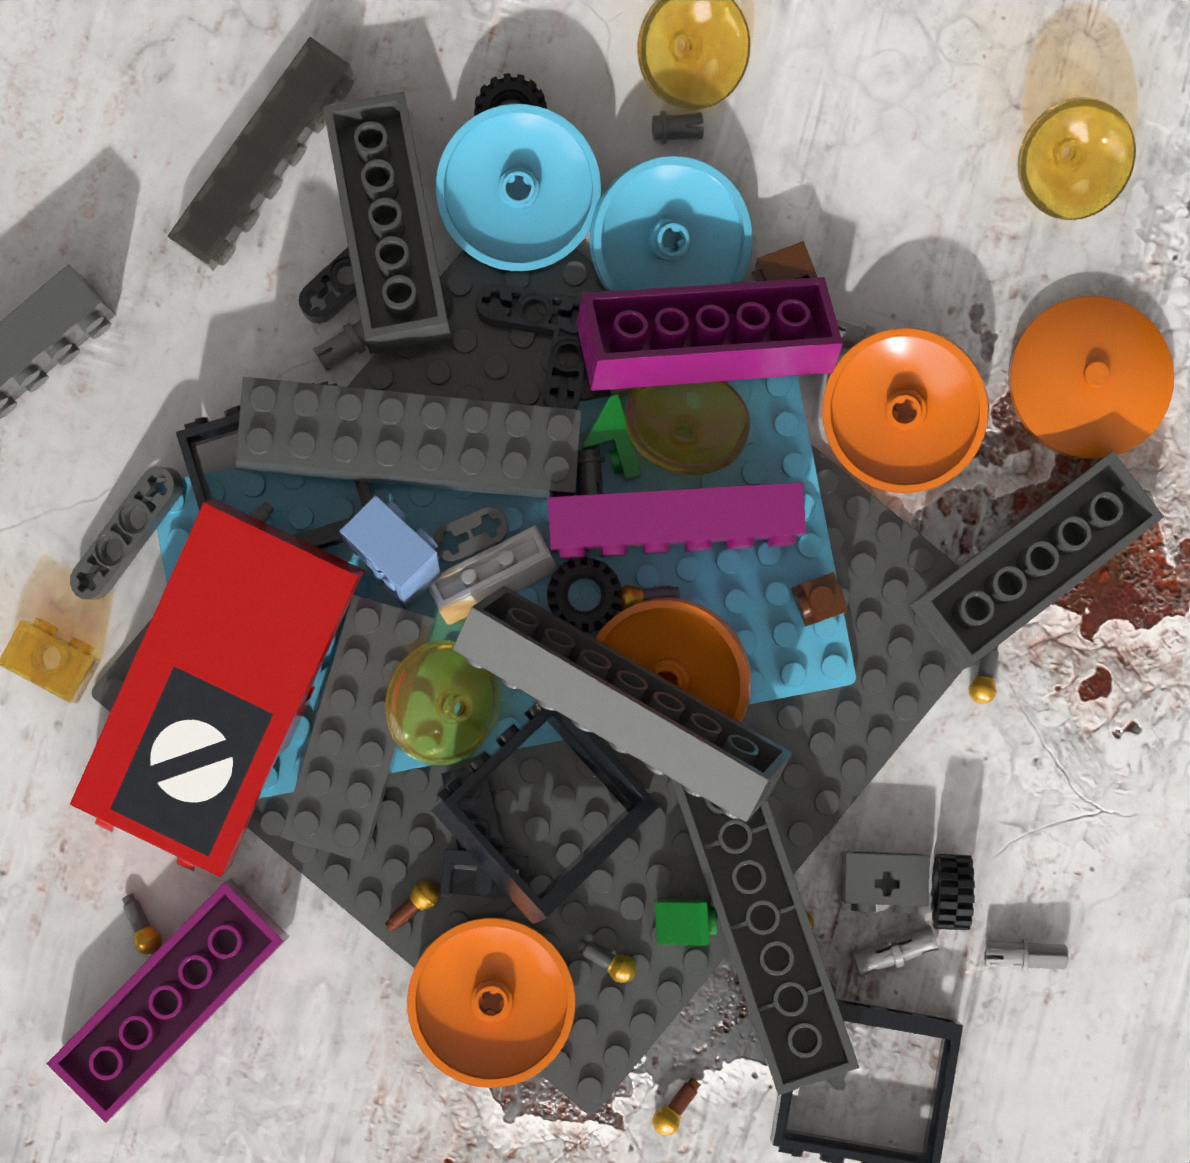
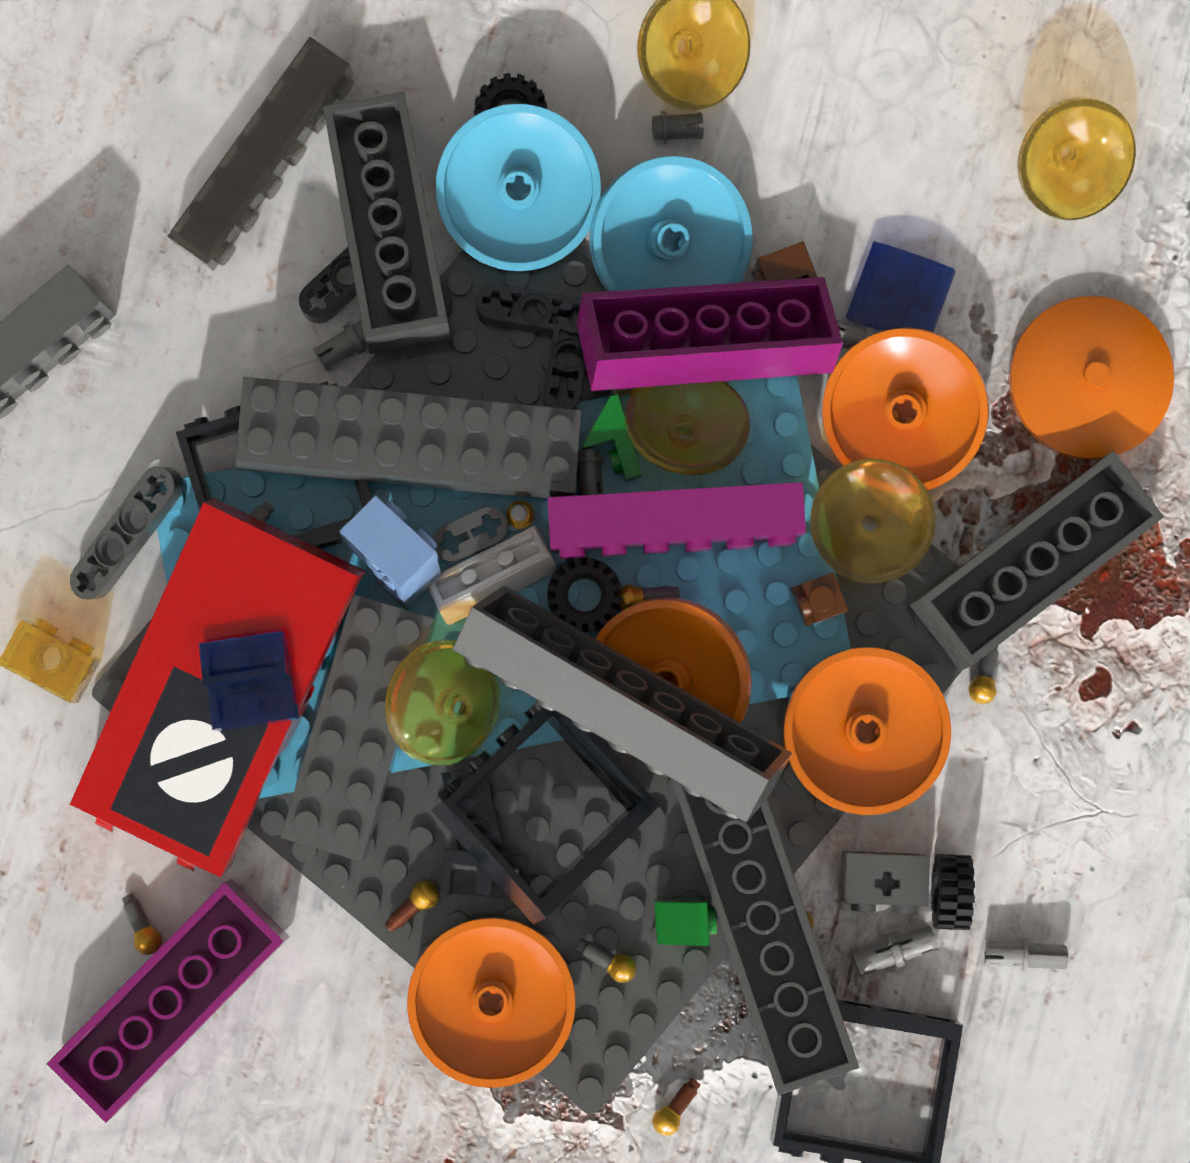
none -> clear blue slope [199,631,299,732]
none -> pearl gold piece [506,500,535,529]
none -> orange dish [783,648,951,815]
none -> clear yellow dish [810,459,935,584]
none -> clear blue slope [846,241,956,332]

